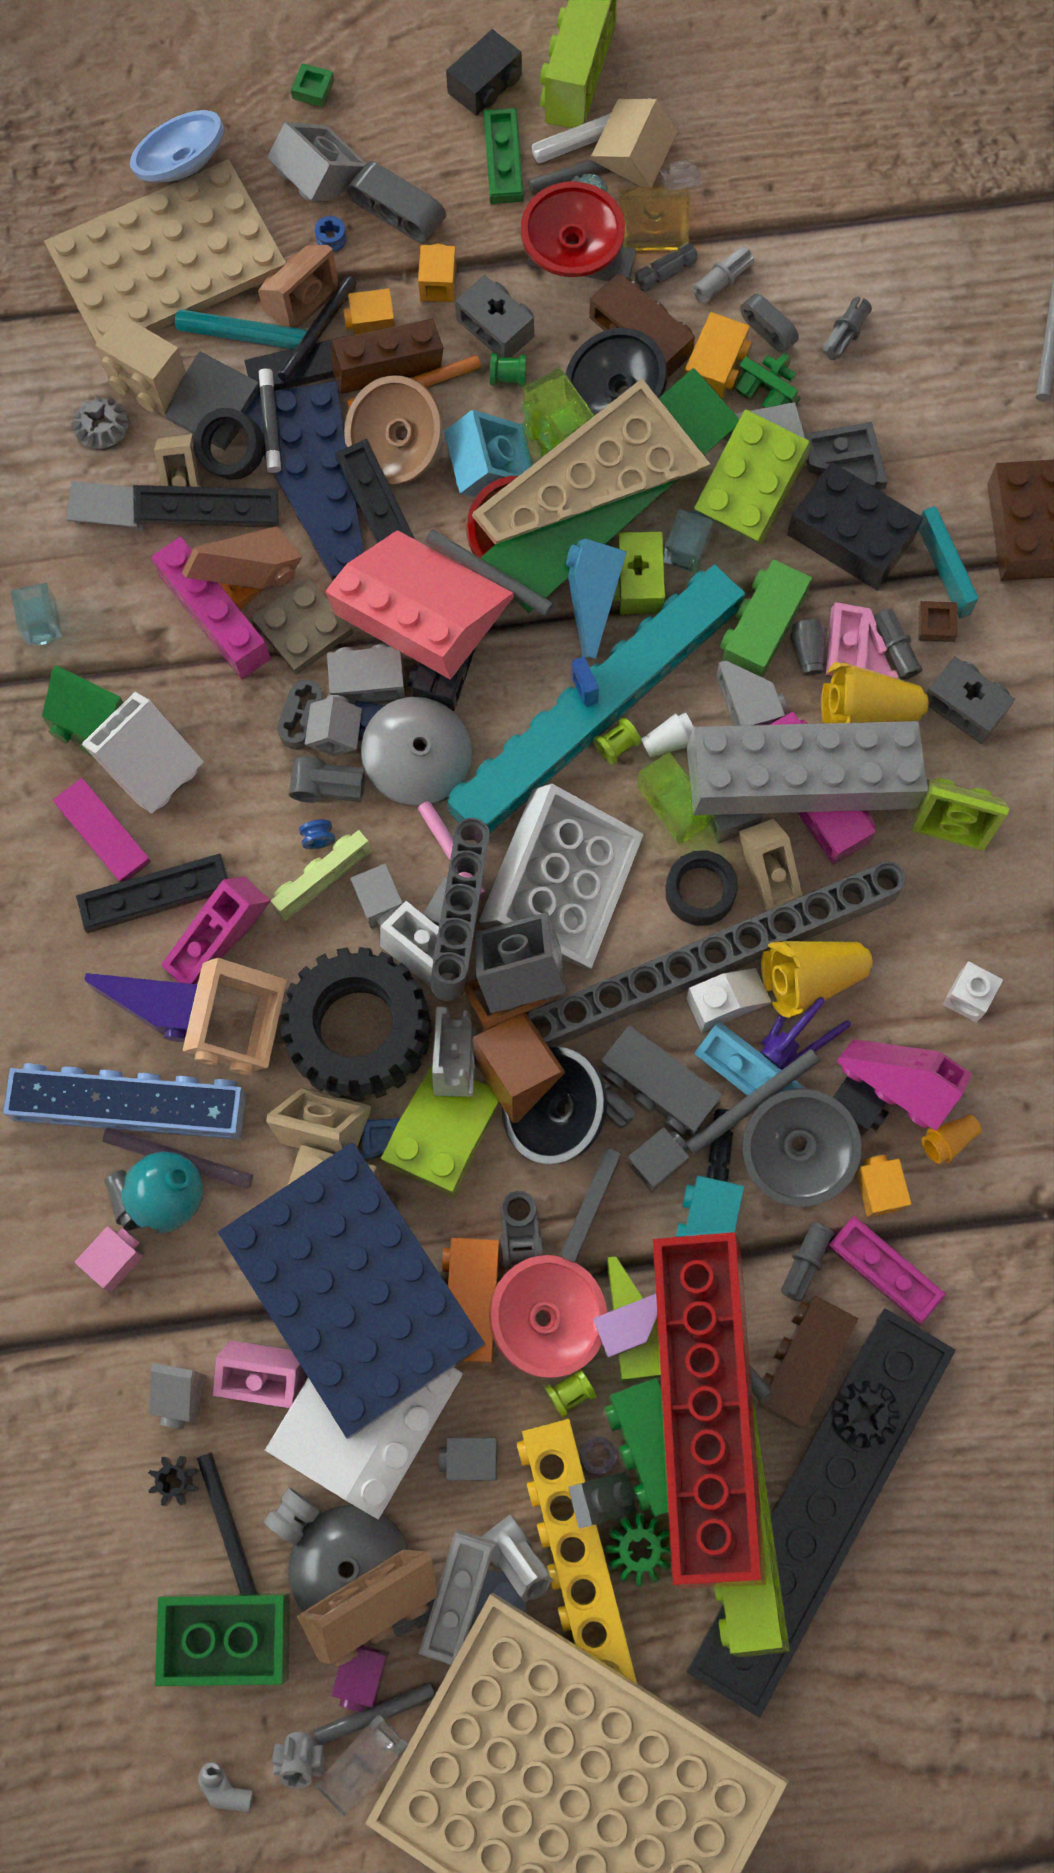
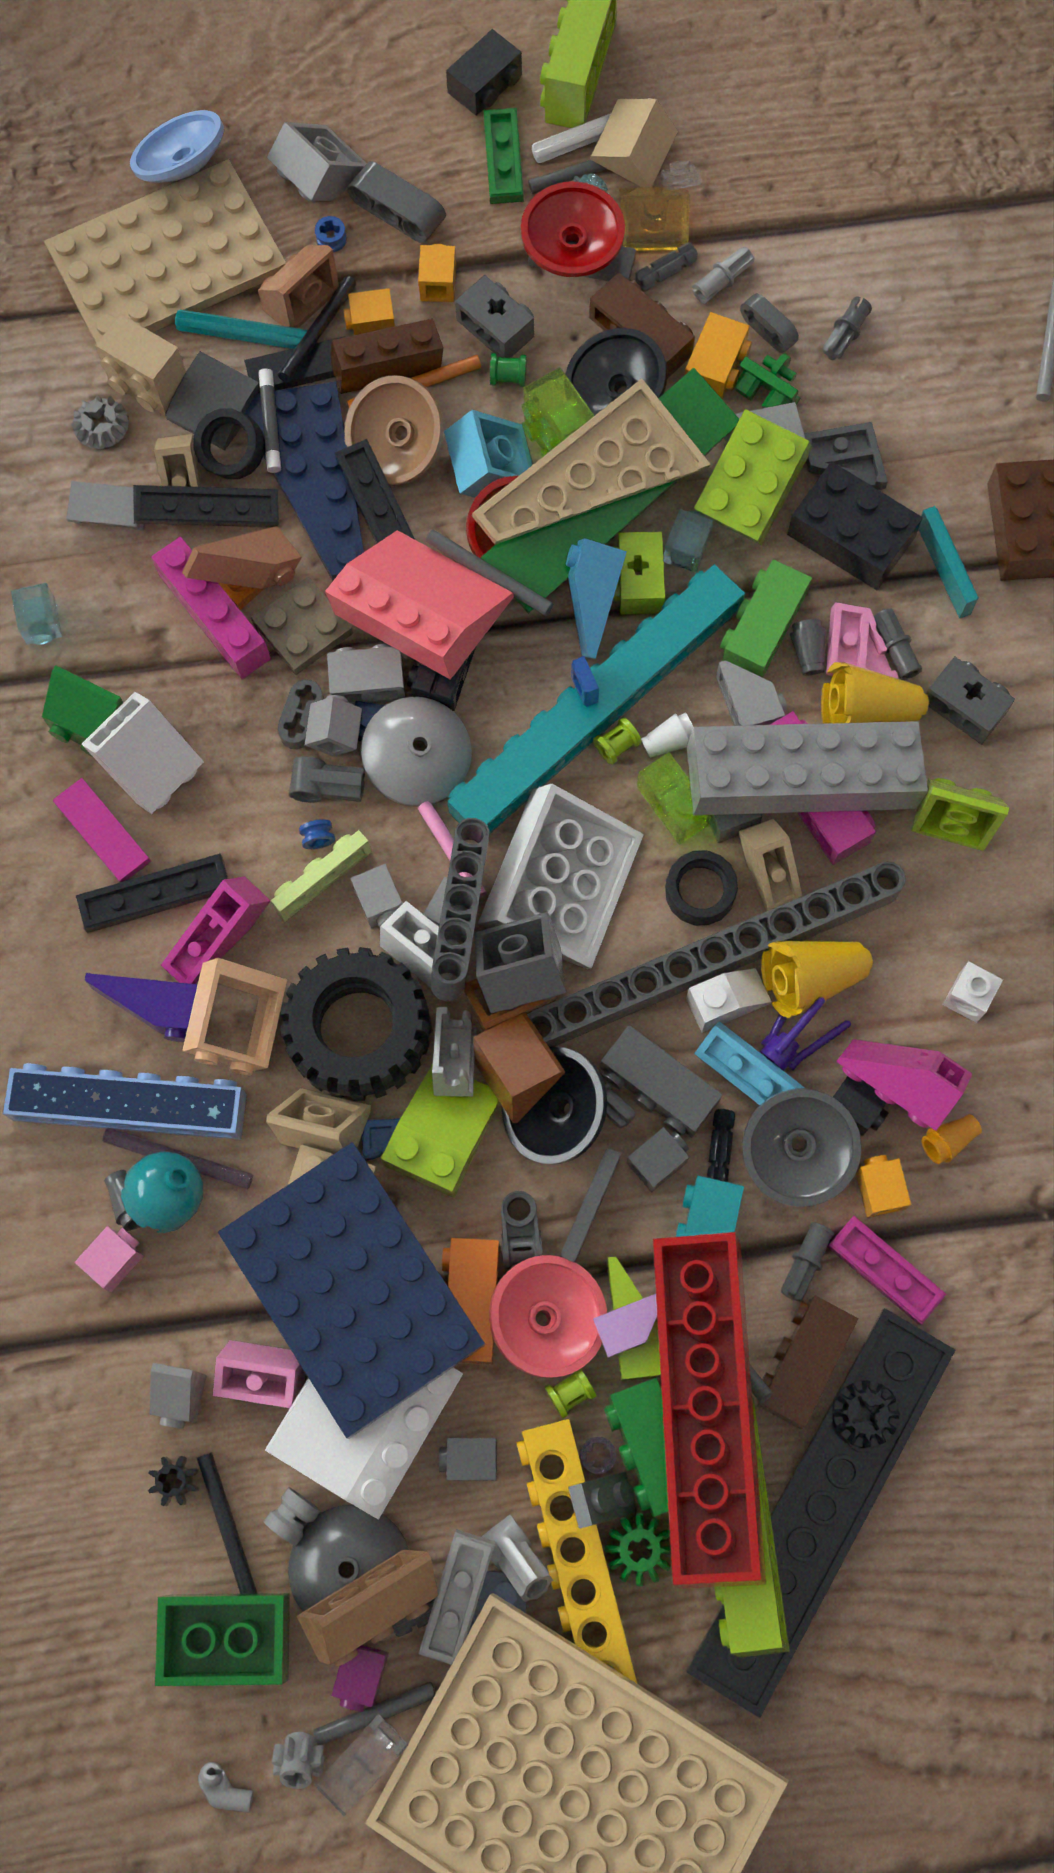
green plate [291,63,335,107] -> none
dark grey bar [686,1049,820,1155] -> none
reddish brown plate [918,601,957,642] -> none

